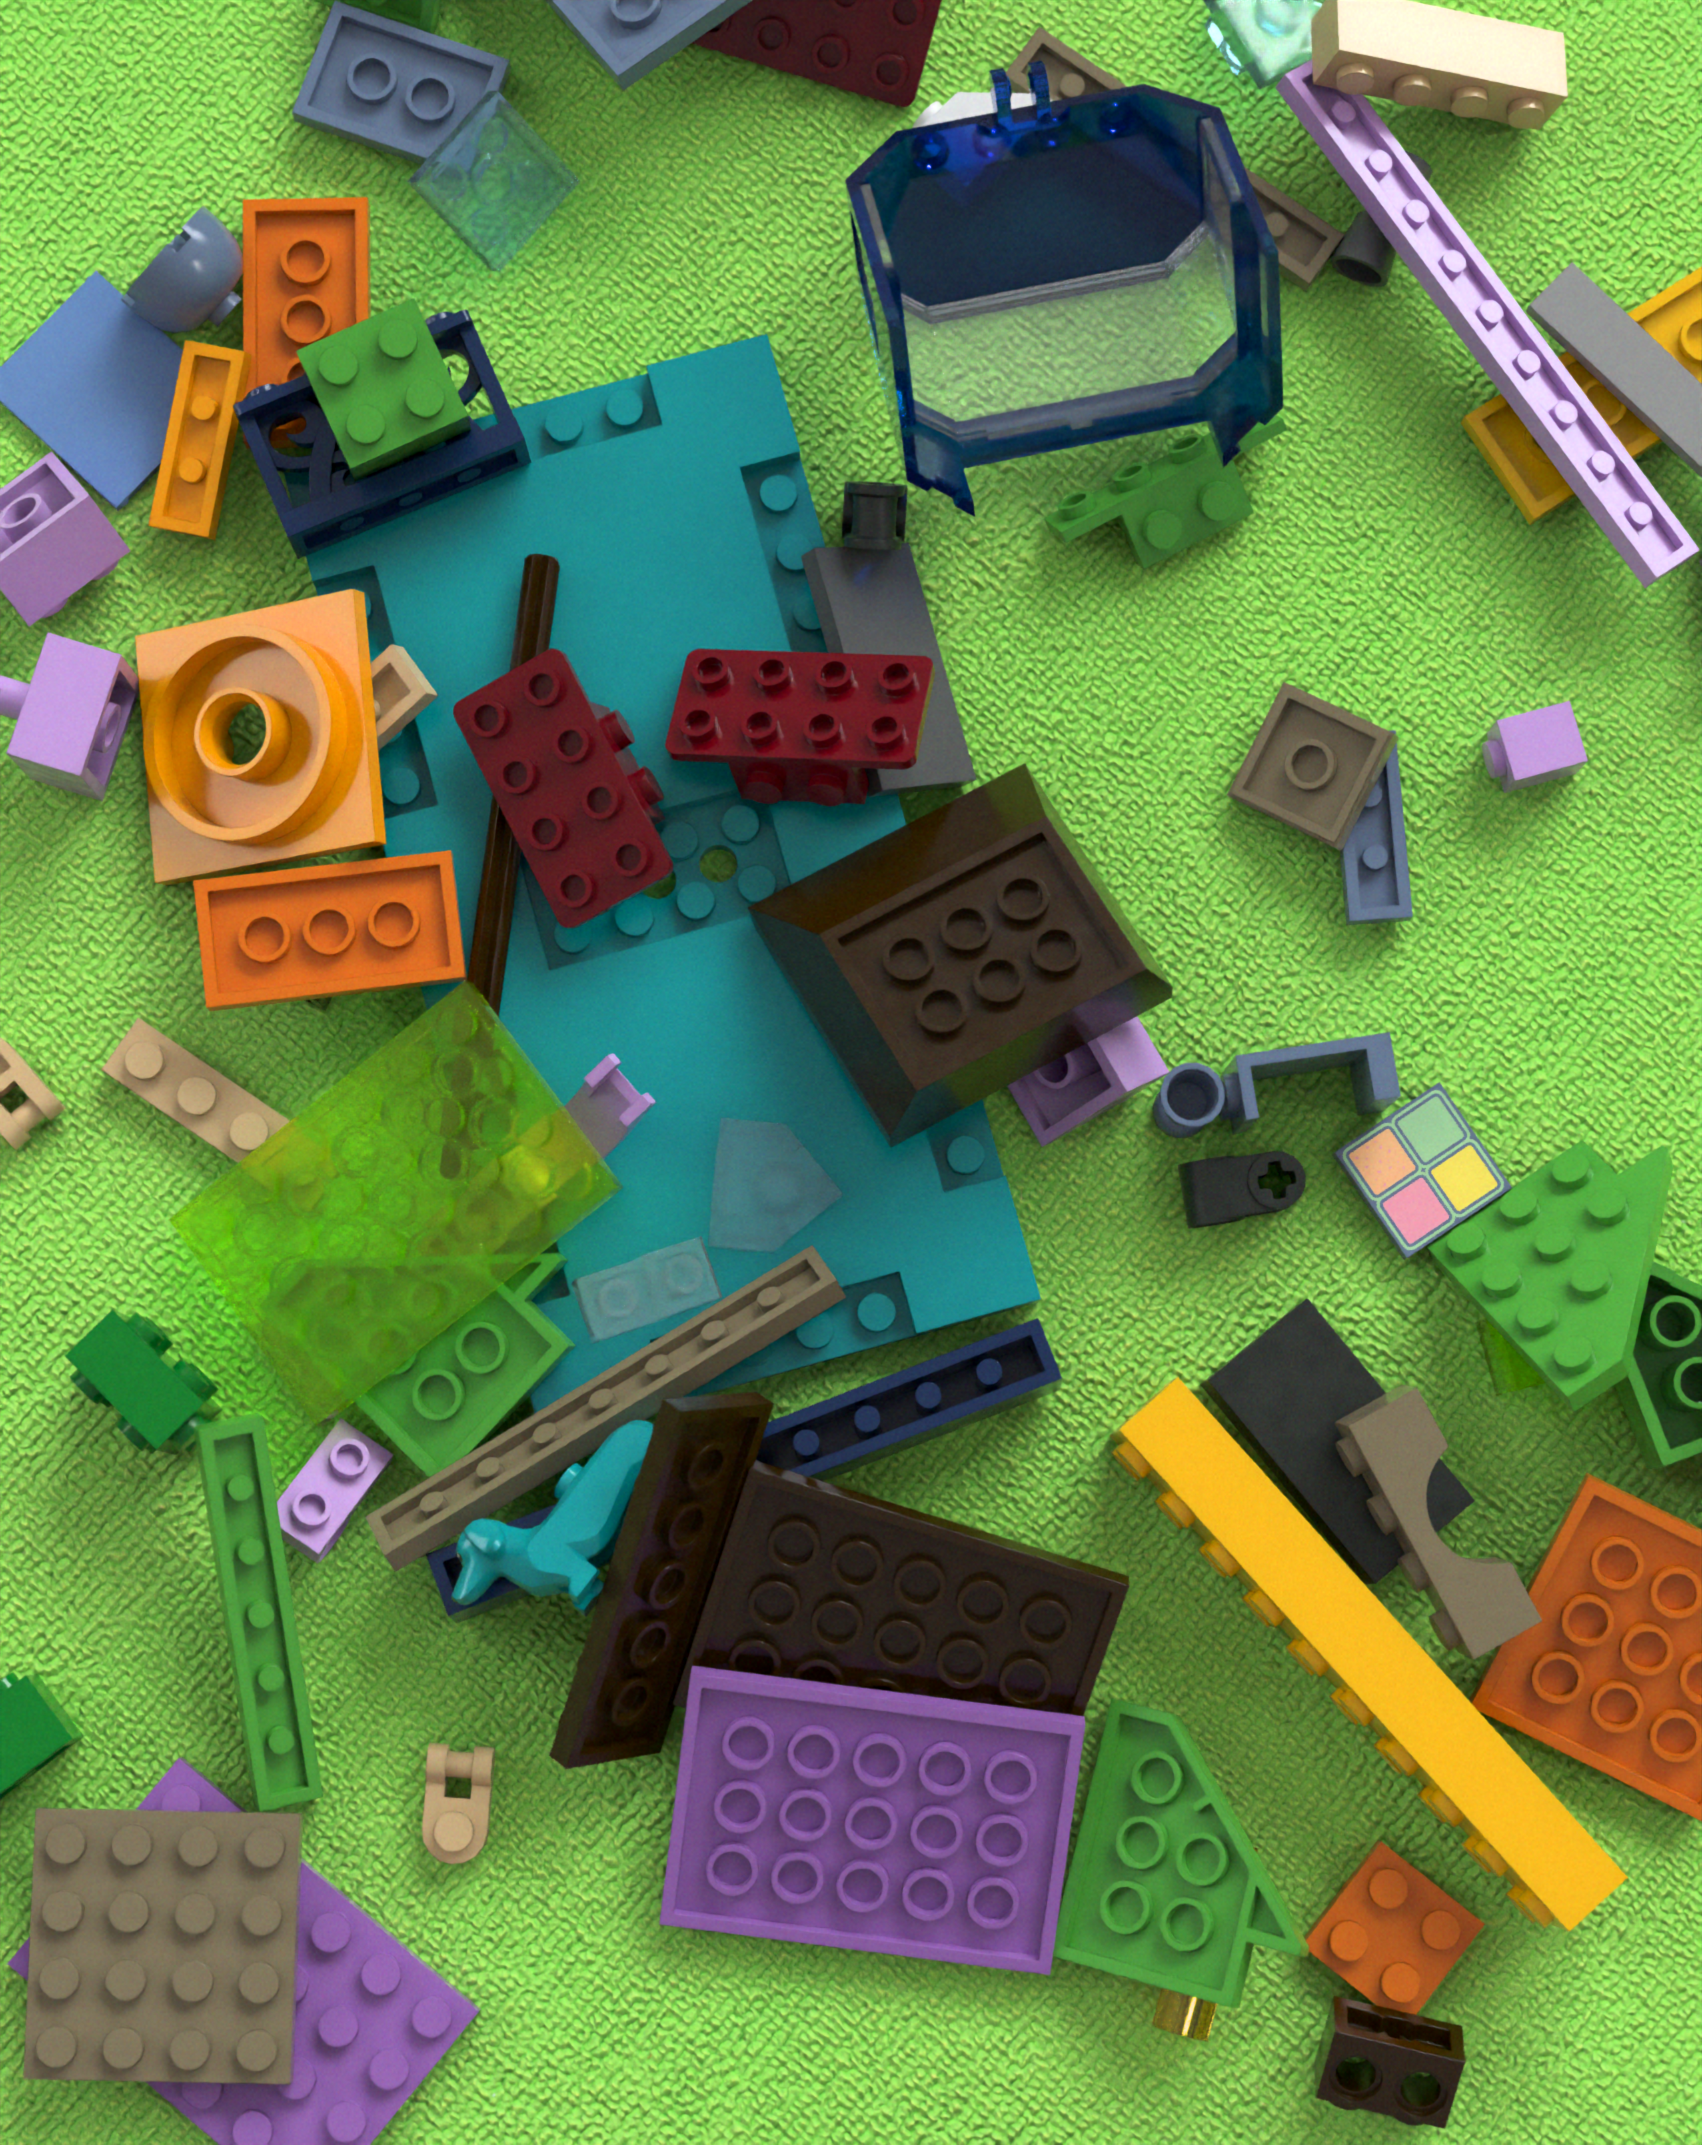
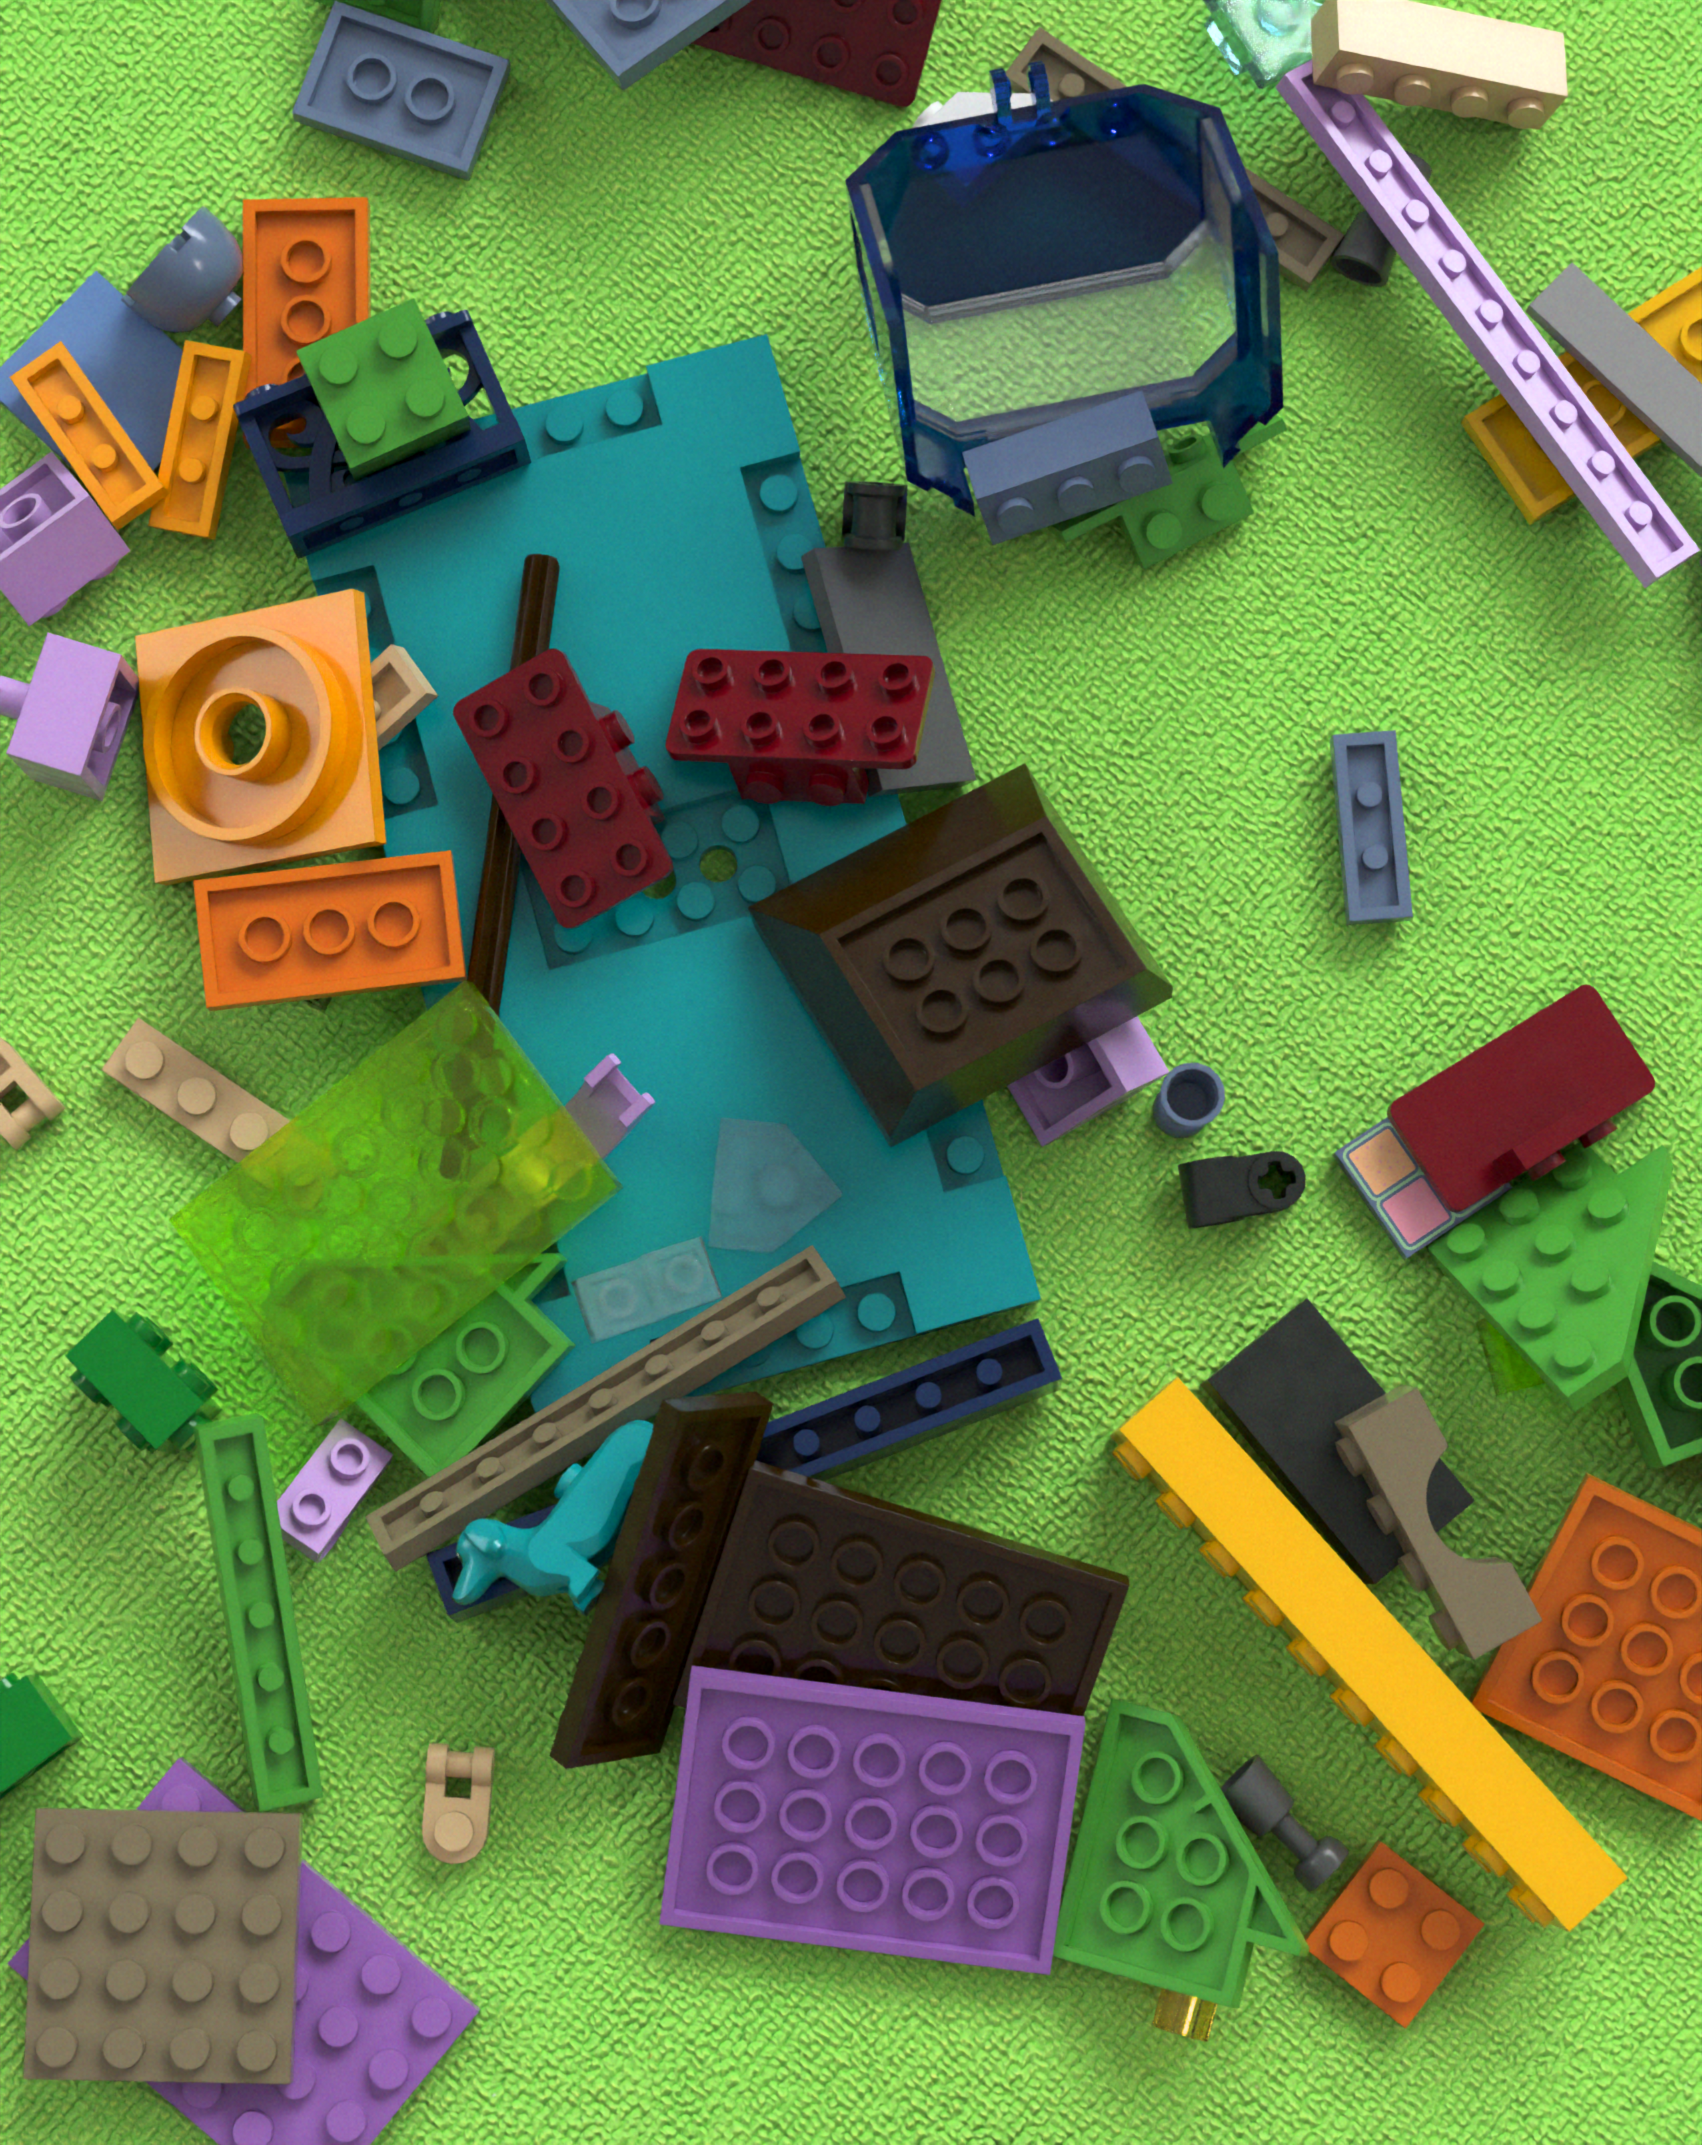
clear light blue plate [407,91,580,272] -> none
panel [1218,1032,1401,1135] -> none
dark tan tile [1227,682,1399,851] -> none
dark brown brick [1315,1996,1465,2129] -> none
lavender brick [1482,701,1588,793] -> none
none -> light orange plate [10,341,169,530]
none -> sand blue brick [962,390,1173,545]
none -> dark grey piece [1221,1754,1349,1892]
none -> dark red bracket [1387,985,1655,1213]

